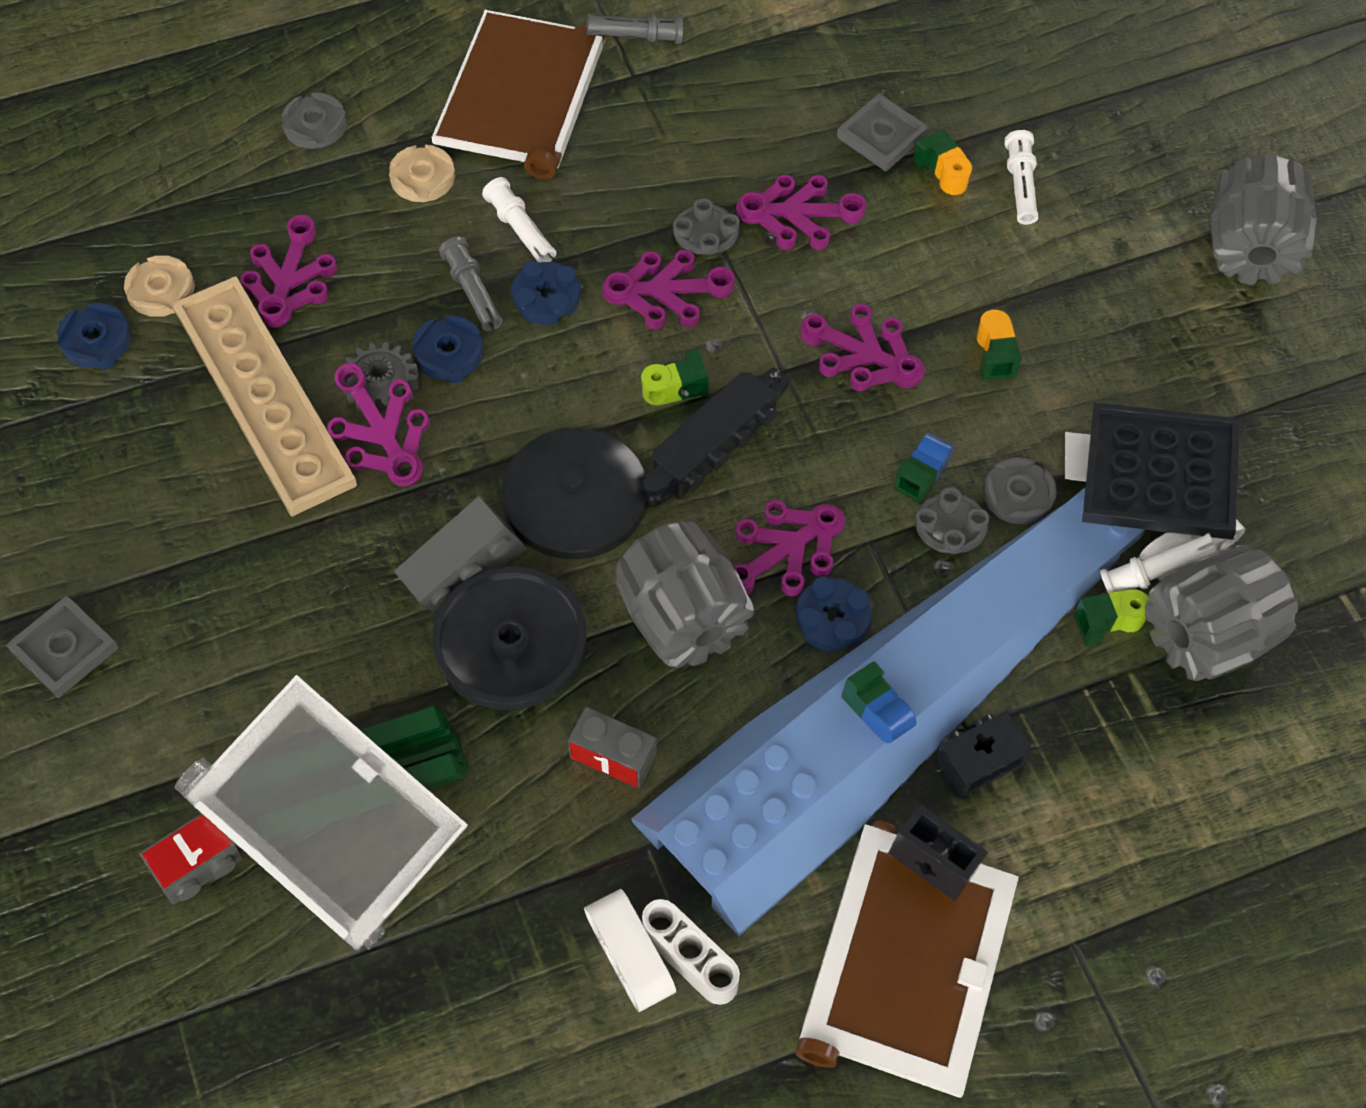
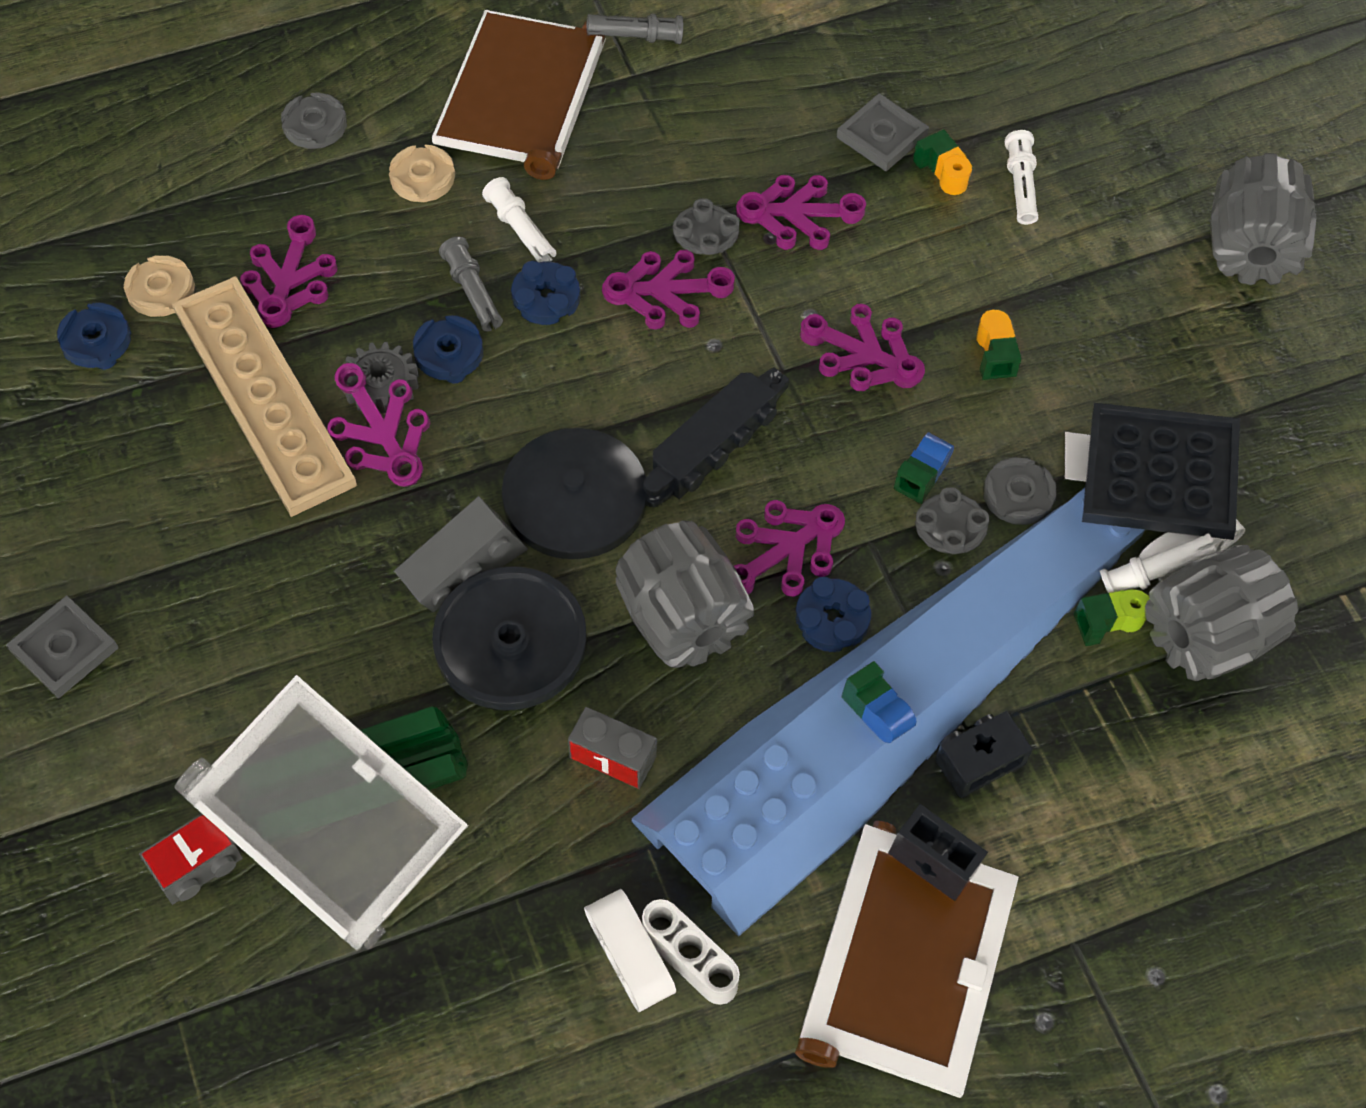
leg [641,349,708,405] -> none

